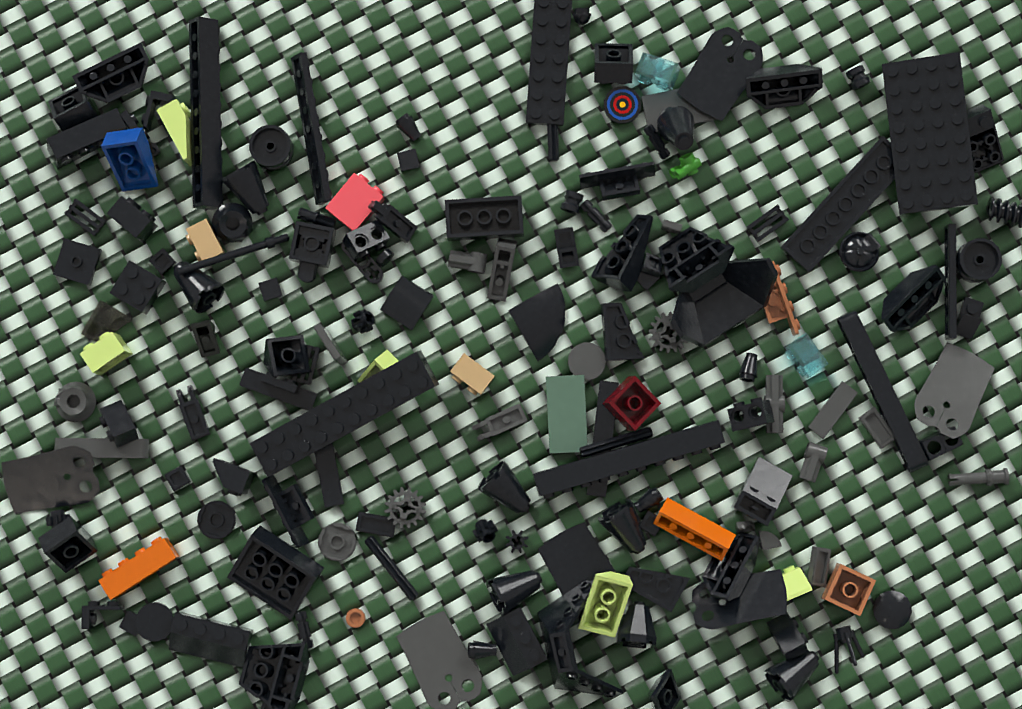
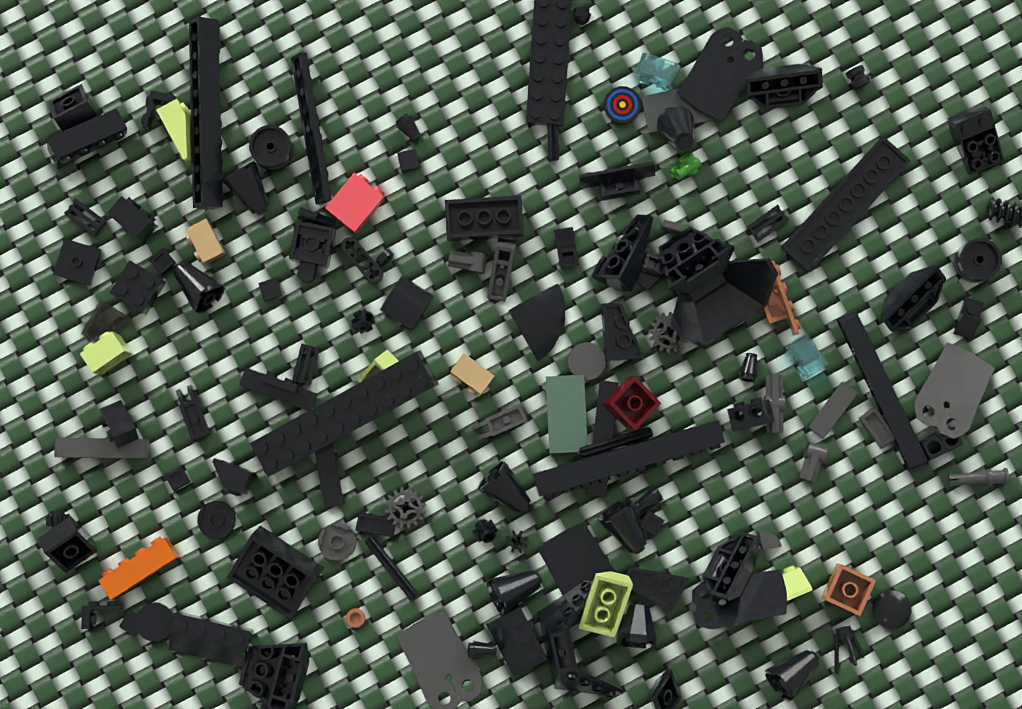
black piece [1,446,100,514] -> none
dark grey piece [54,382,96,422] -> none
black wedge [72,42,150,104] -> none
blue slope [101,127,158,192] -> none
black hinge [121,110,160,158] -> none
black bar [177,234,289,275] -> none
pearl dark grey slope [191,320,220,358] -> none
black piece [212,203,253,243] -> none
black bracket [262,475,315,548] -> none
black slope [263,335,310,377] -> none
black axle [295,611,314,649] -> none
dark grey tile [314,323,348,366] -> none
black brick [342,220,390,260] -> none
black hinge [368,201,418,243] -> none
black wheel [560,190,584,215] -> none
black axle [580,200,612,233] -> none
black slope [594,43,633,84] -> none
black axle [644,124,670,159] -> none
orange brick [653,497,736,561] -> none
slope [731,457,793,526] -> none
dark grey tile [735,521,755,534] -> none
black brick [766,612,808,662] -> none
dark grey tile [807,546,831,588] -> none
black piece [839,232,881,272] -> none
black plate [882,52,978,215] -> none
black tile [944,224,957,340] -> none

